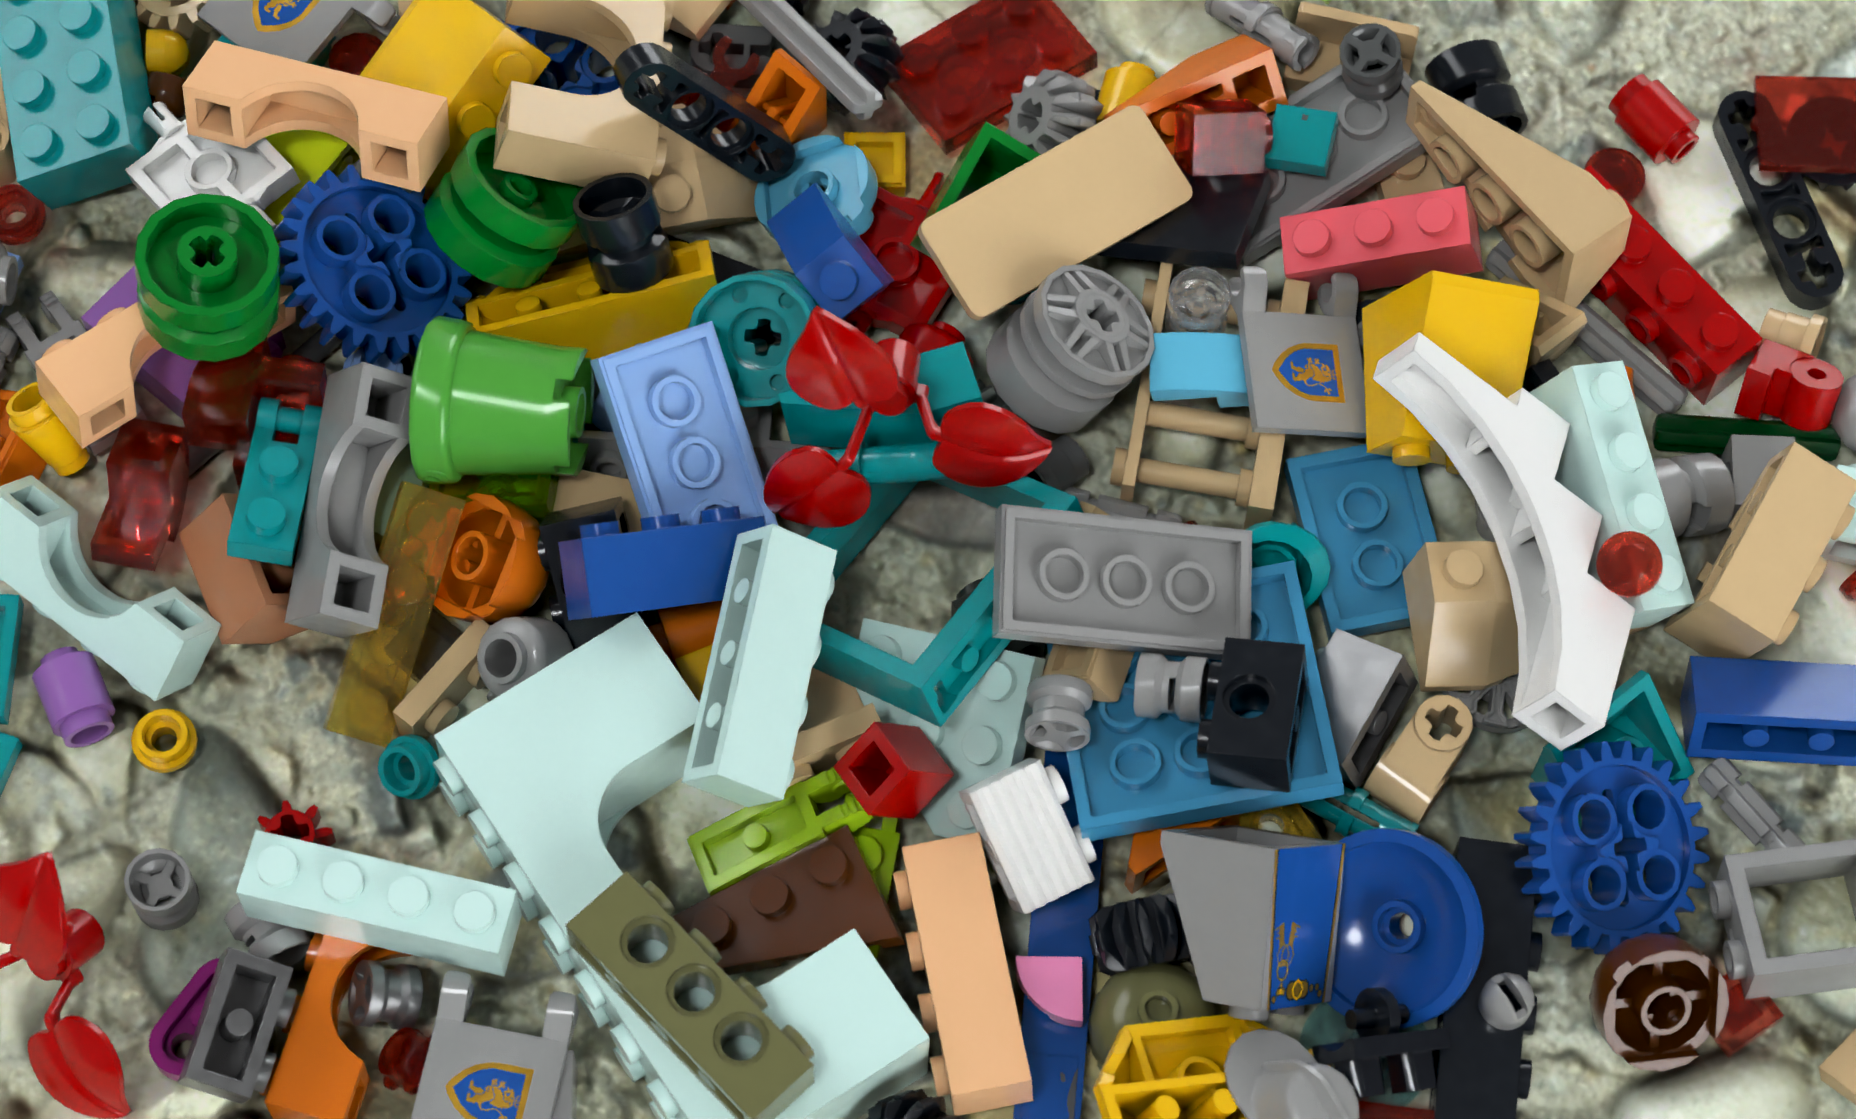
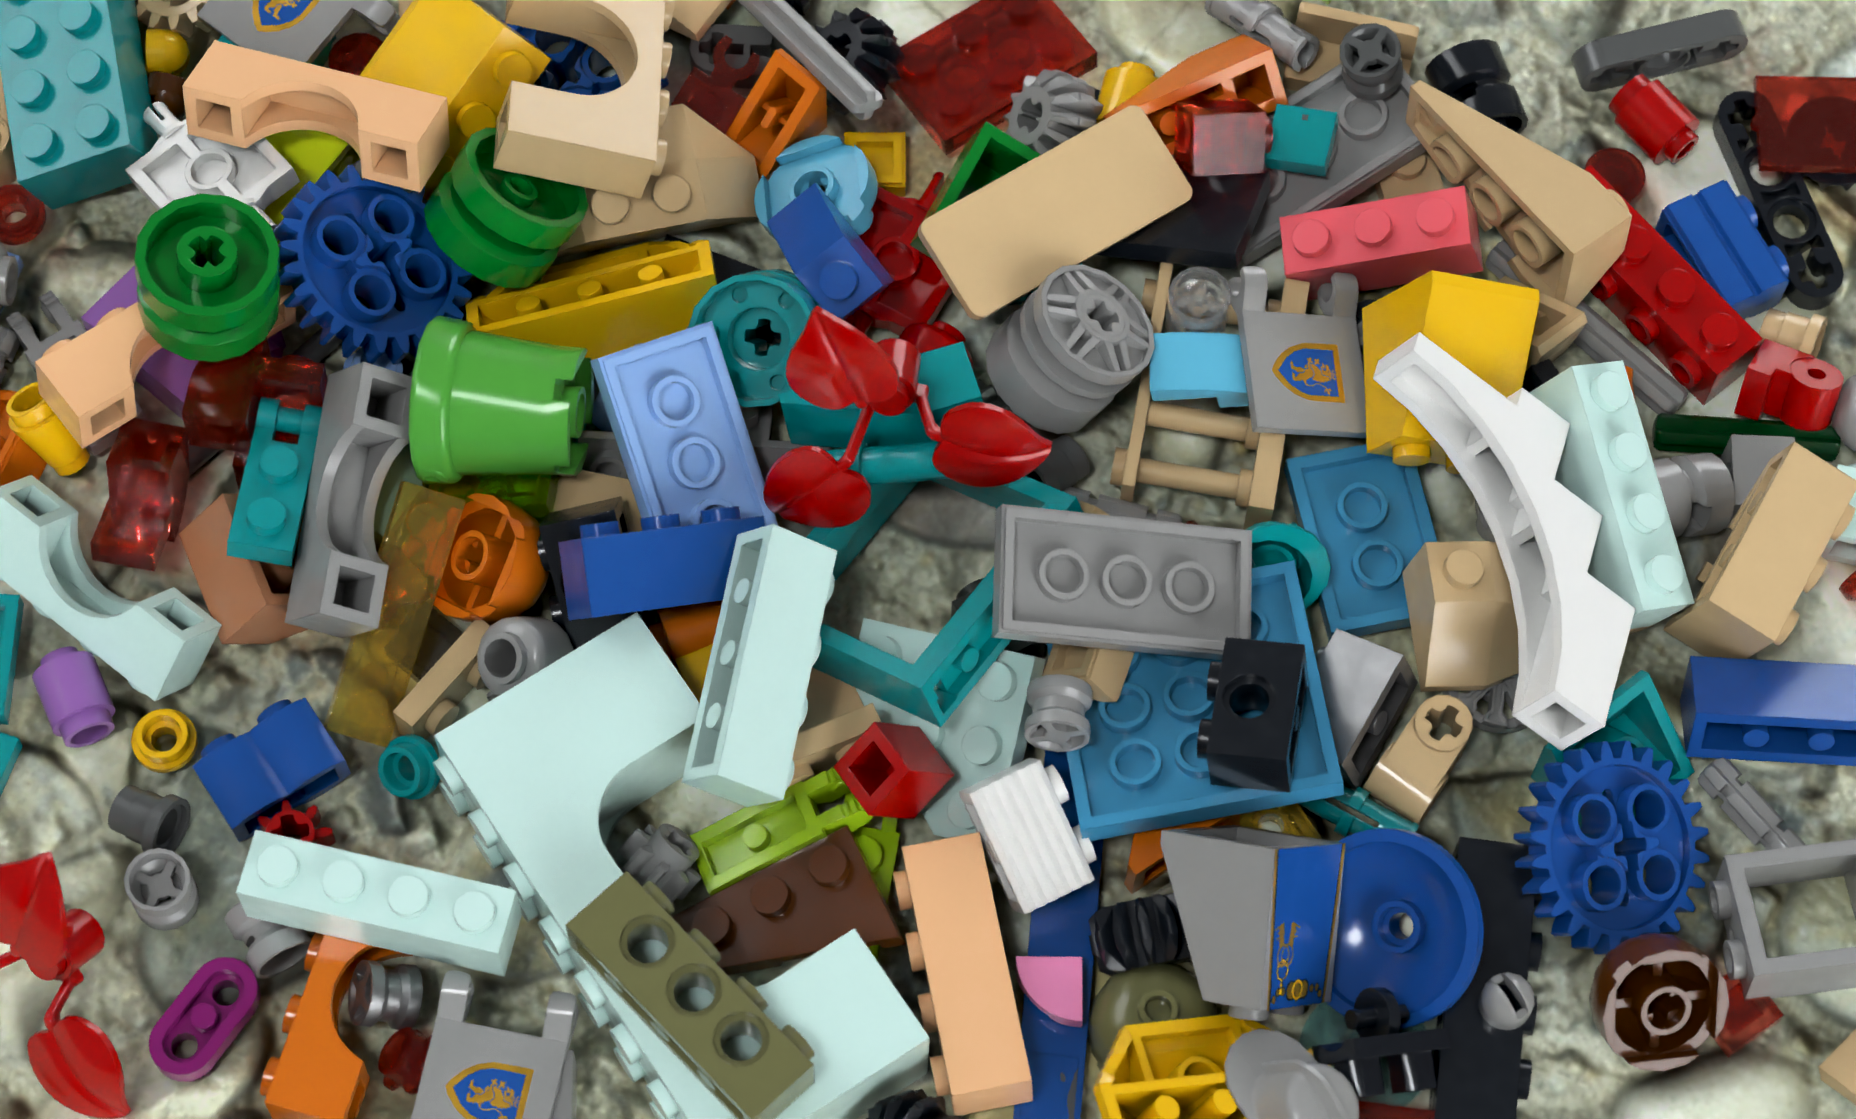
flat silver brick [177,947,297,1104] -> none
black wheel [573,173,674,293] -> none
black beam [613,43,796,182] -> none
light grey wheel [1134,651,1210,723] -> none
clear red plate [1596,531,1663,597] -> none
none -> dark grey piece [108,785,191,852]
none -> blue brick [192,698,351,842]
none -> light grey gear [618,824,701,903]
none -> dark grey beam [1571,9,1748,92]
none -> blue brick [1655,180,1790,320]

